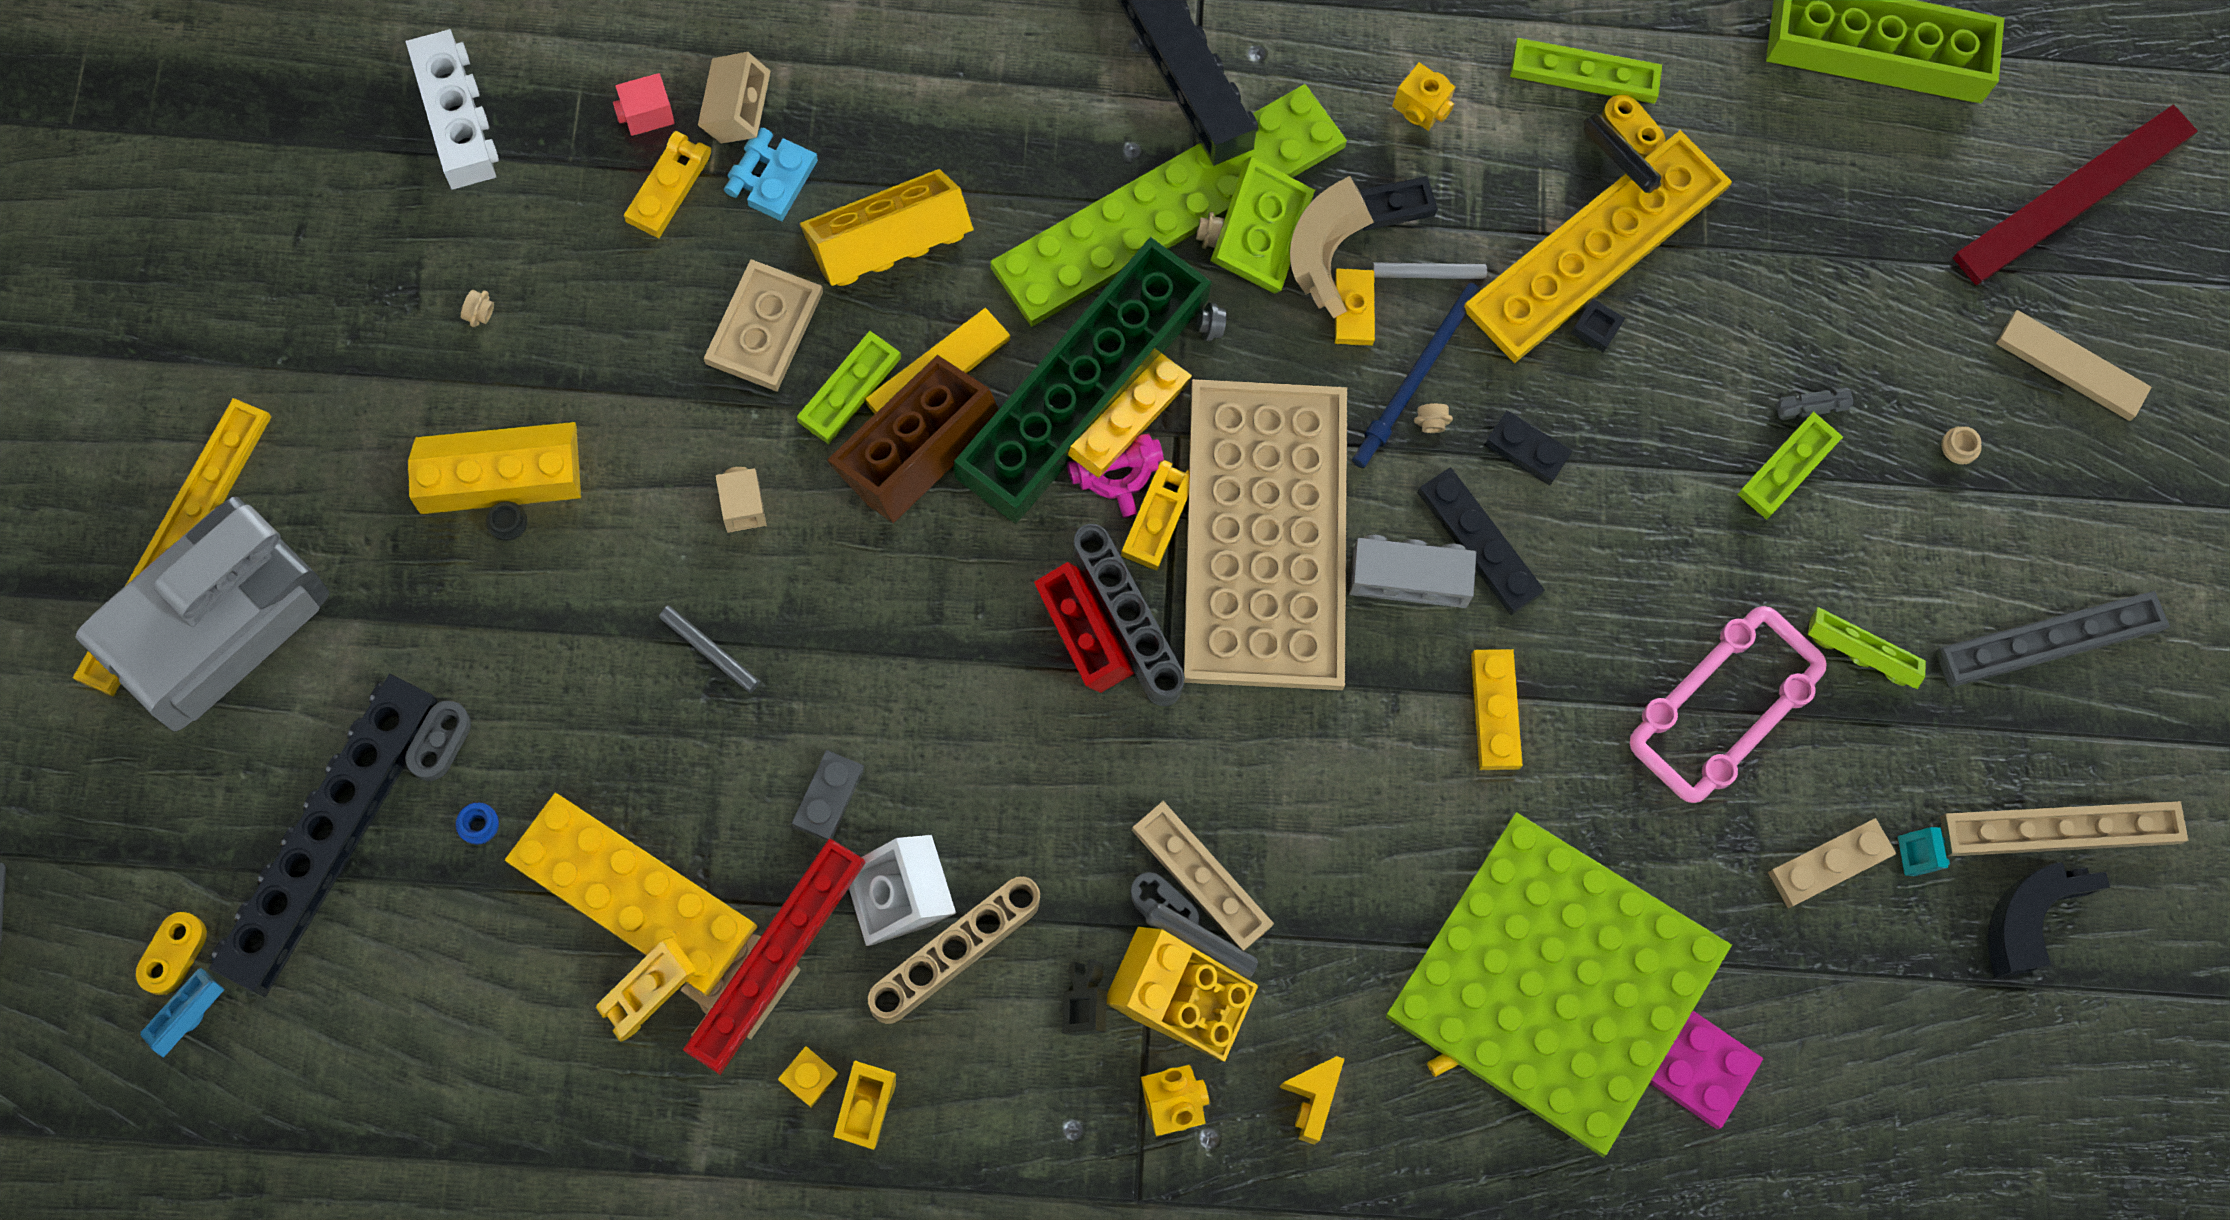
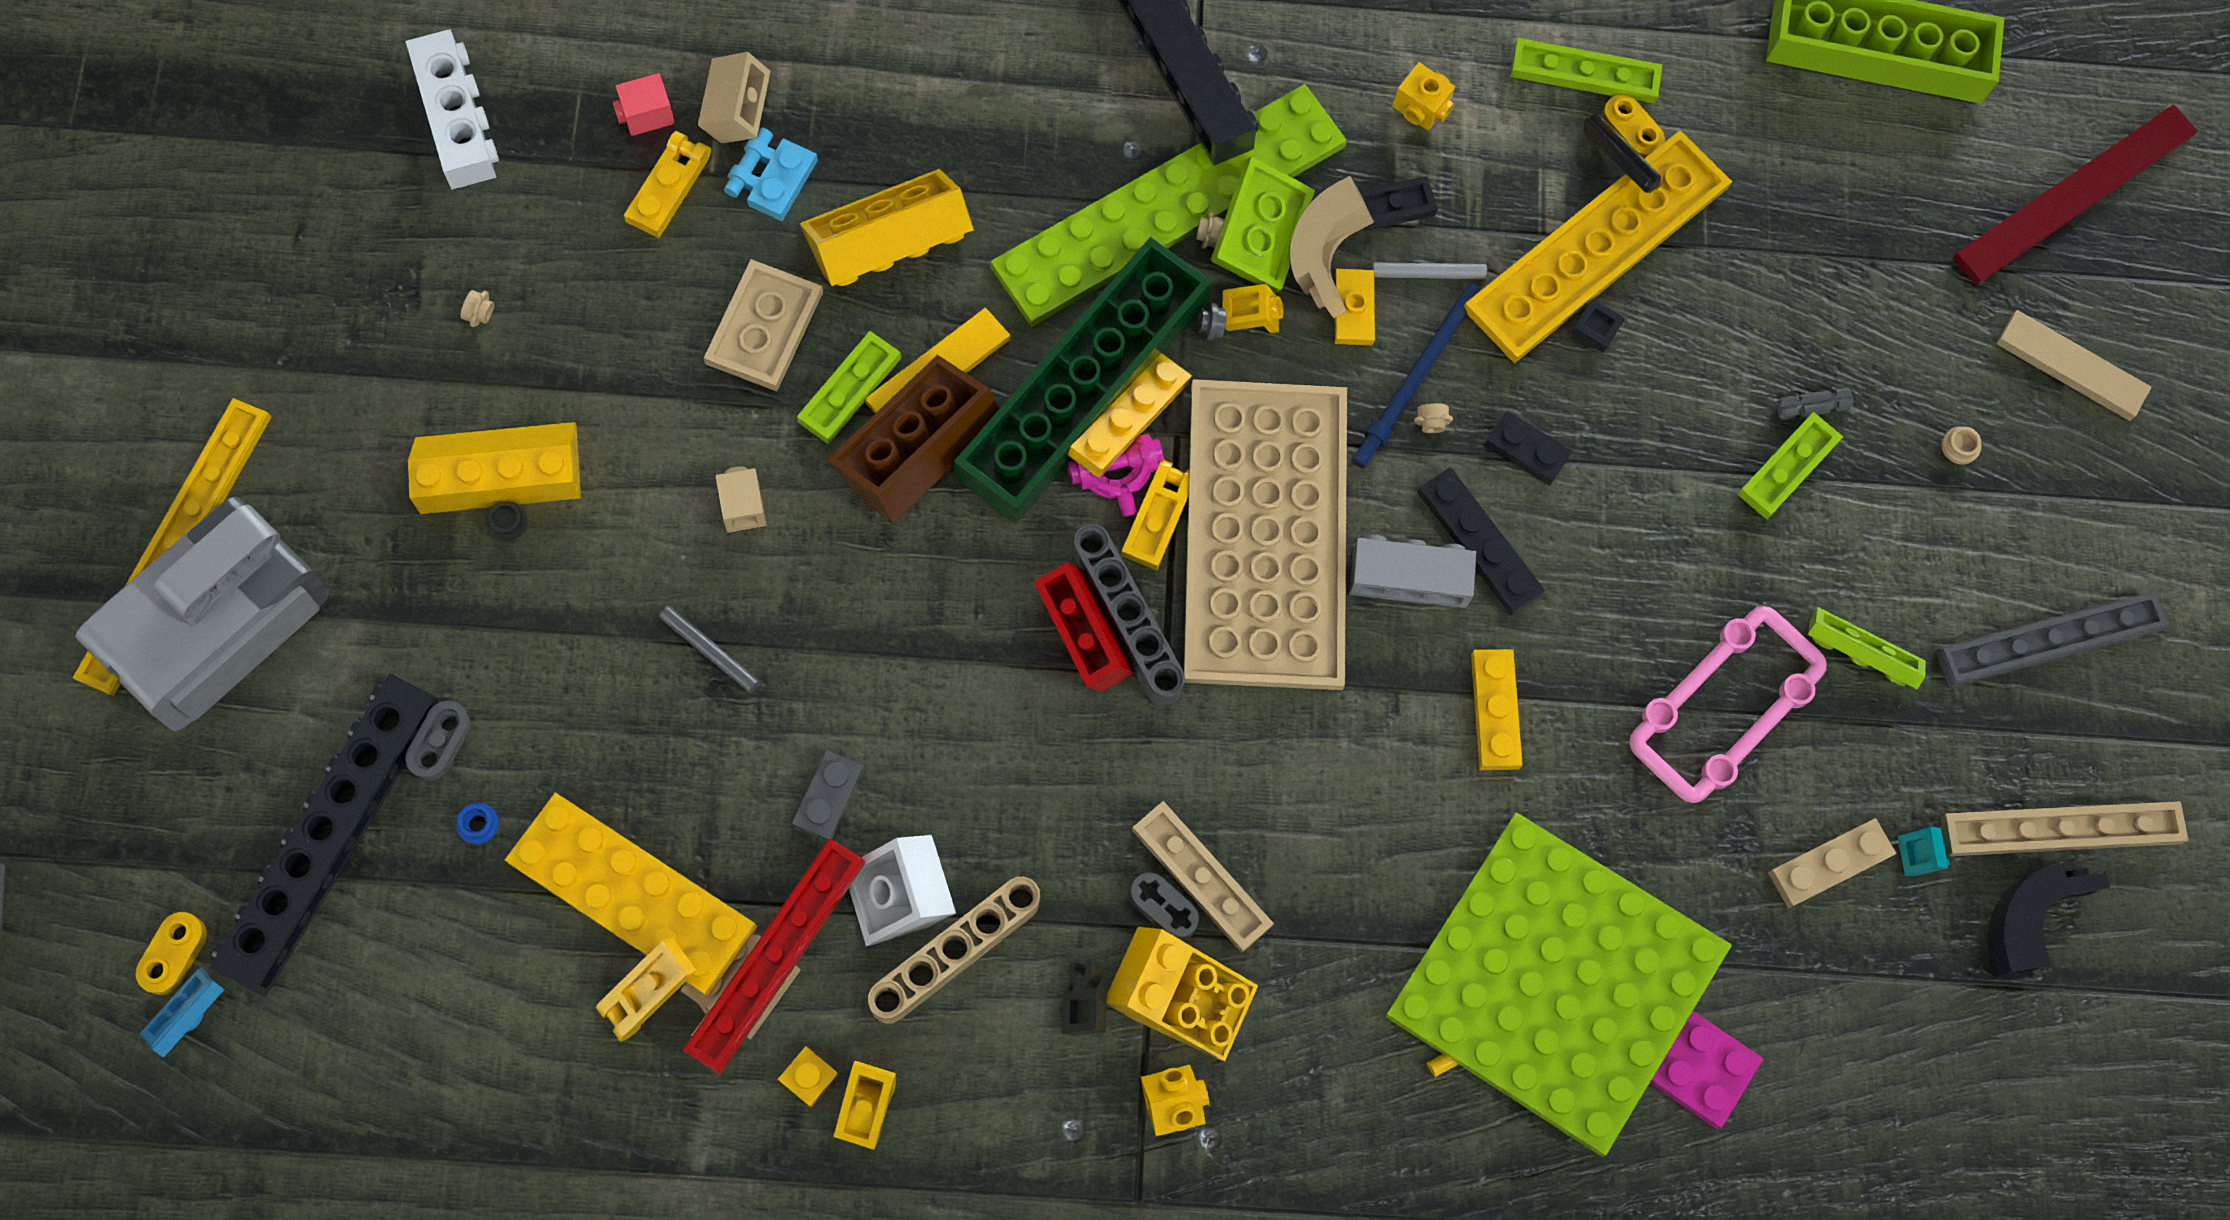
dark grey axle [1145,904,1258,978] -> none
yellow slope [1279,1056,1344,1145] -> none
none -> yellow bracket [1223,284,1284,333]

